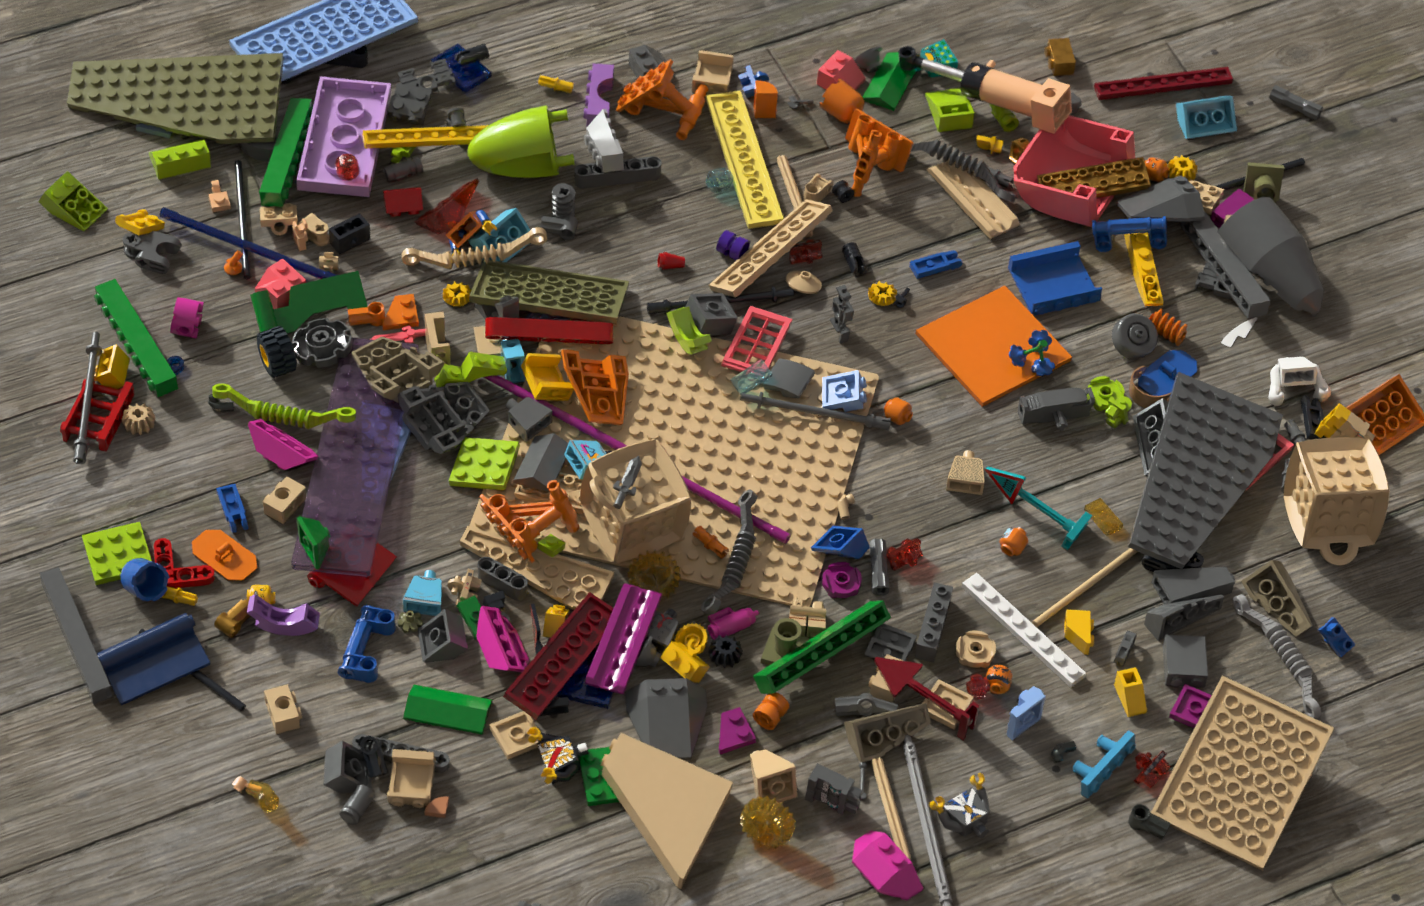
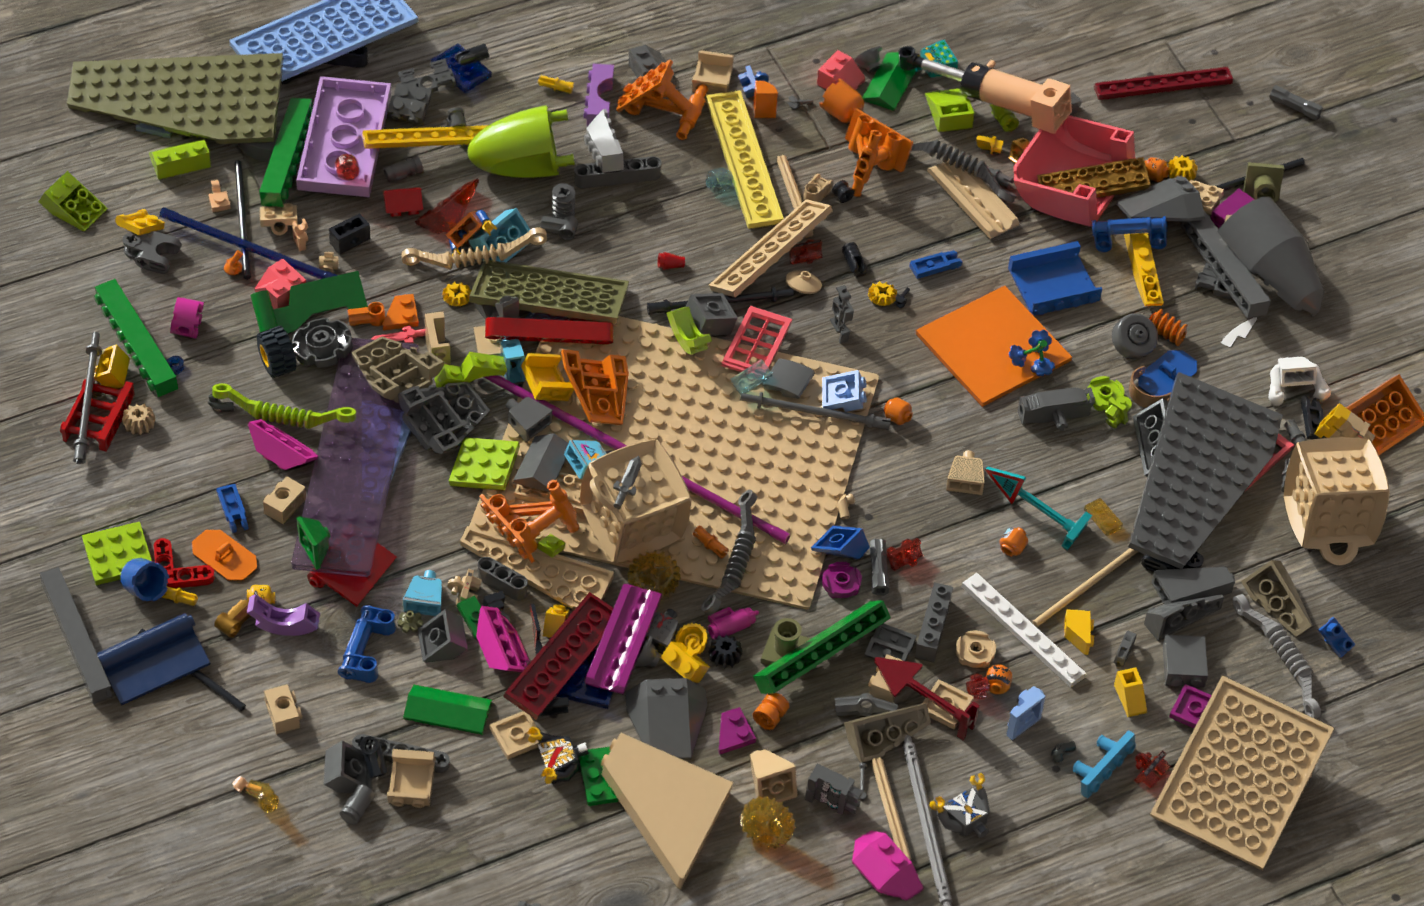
tan piece [298,213,330,246] -> none
lime plate [391,147,416,163] -> none
nougat tile [425,797,449,818] -> none
dark purple wheel [716,230,750,261] -> none
tan hips [789,599,826,638] -> none
pearl gold brick [1045,38,1076,76] -> none
pearl dark grey piece [1128,804,1171,840] -> none
medium azure slope [1176,96,1237,139] -> none

